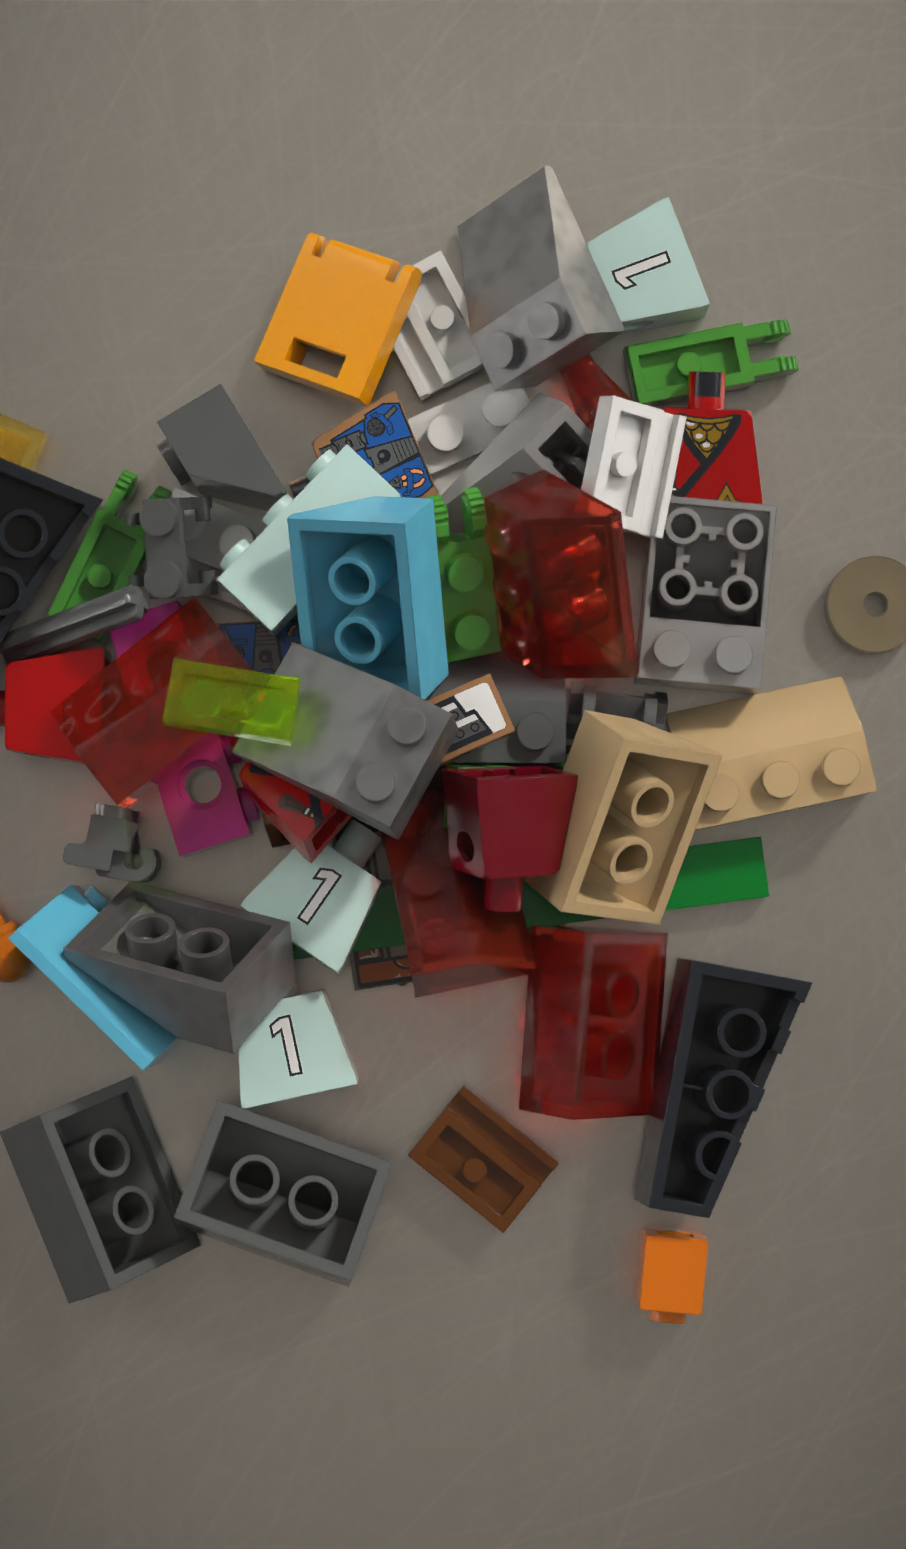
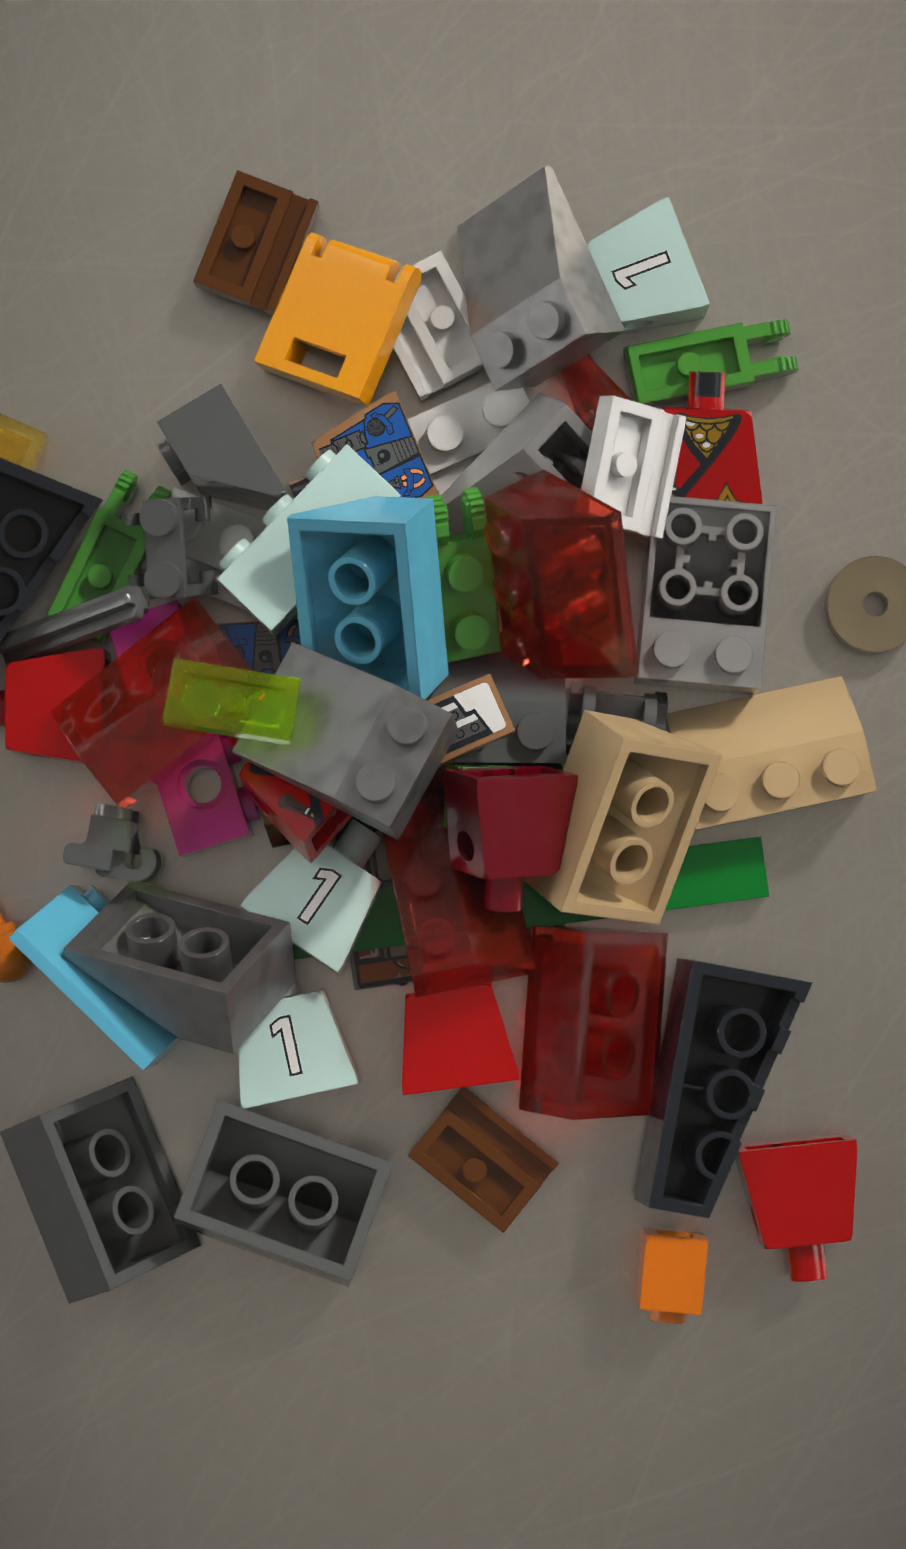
none -> reddish brown plate [193,170,320,316]
none -> red torso [402,950,520,1095]
none -> red torso [735,1135,858,1282]

